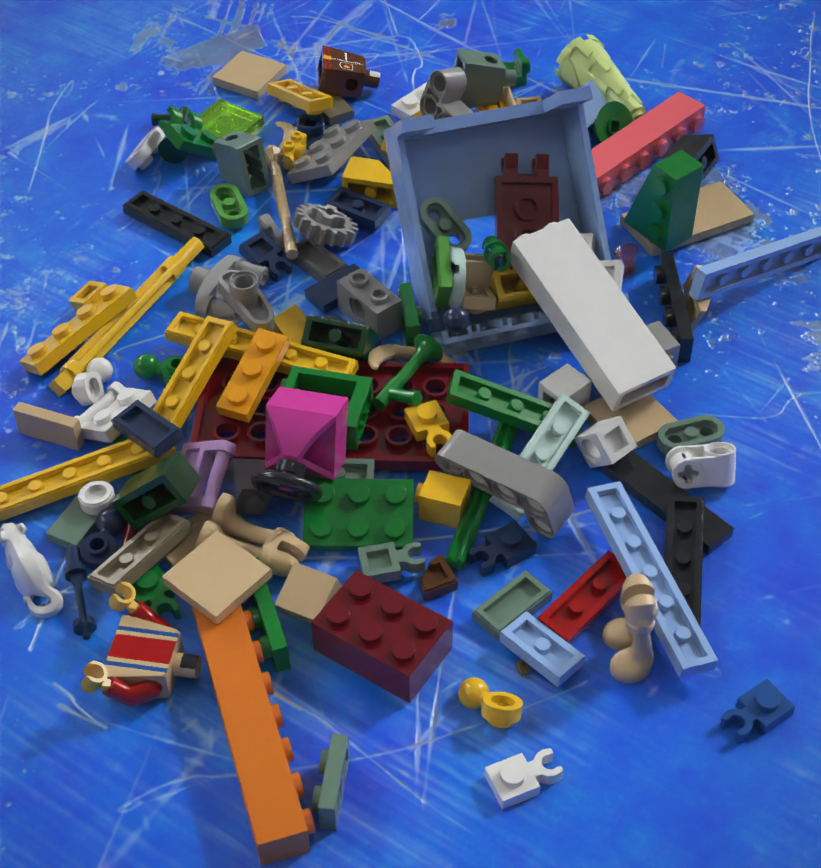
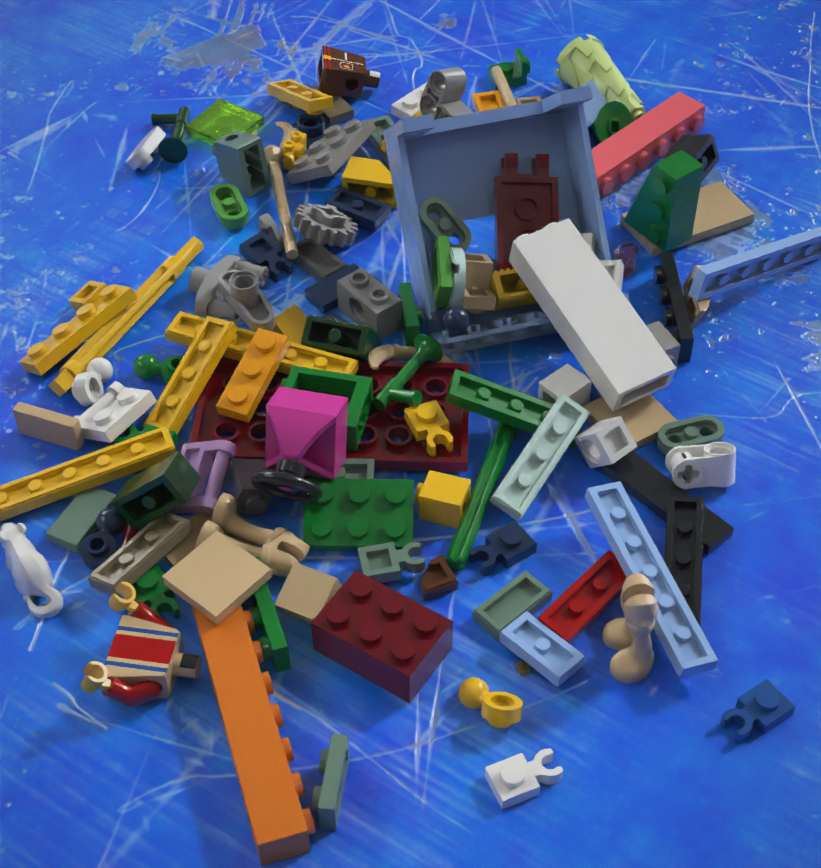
dark blue piece [64,545,97,640] -> none
white tile [78,481,116,515] -> none
dark blue tile [111,400,184,459] -> none
black tile [122,190,232,258] -> none
green plate [158,105,217,159] -> none
tan tile [212,51,287,100] -> none
light grey beam [434,430,575,538] -> none
sand green torso [454,49,517,108] -> none
green pin [482,236,511,272] -> none

